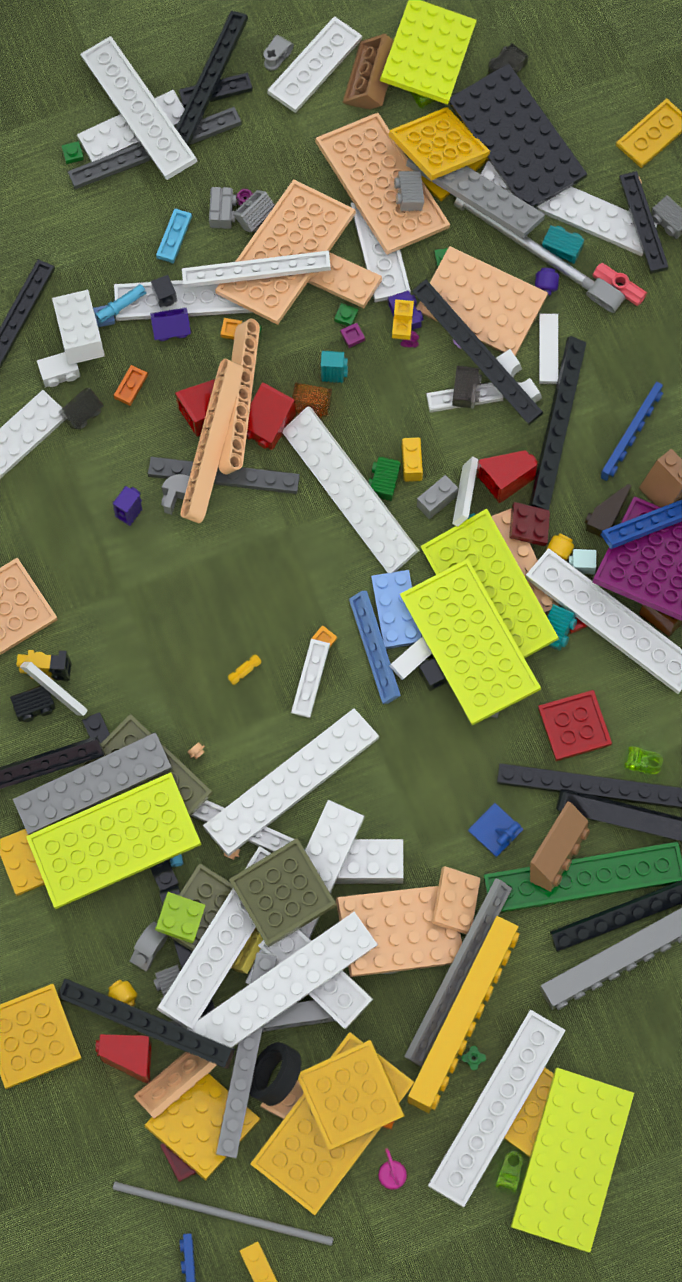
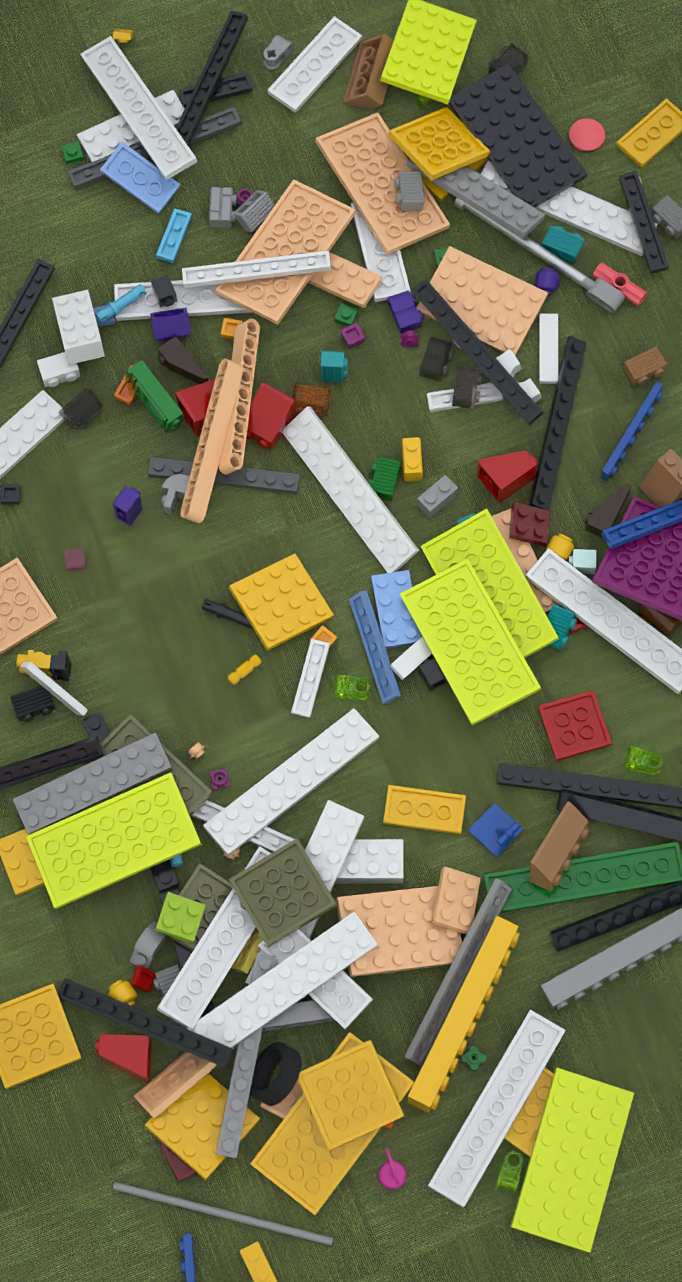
yellow slope [392,299,414,340] -> none
white tile [452,457,478,526] -> none
none -> black plate [0,484,20,505]
none -> clear pink plate [64,548,86,571]
none -> light blue plate [100,142,180,214]
none -> yellow plate [113,29,133,43]
none -> green door [125,360,183,433]
none -> red plate [131,965,155,993]
none -> dark brown slope [157,336,208,384]
none -> black pin [201,598,254,630]
none -> magenta plate [209,769,230,790]
none -> yellow plate [229,554,334,651]
none -> clear neon green piece [333,675,371,700]
none -> yellow tile [383,785,466,835]
none -> clear smoke brick [419,337,454,382]
none -> coral dish [569,119,605,151]
none -> medium nougat brick [623,346,667,386]

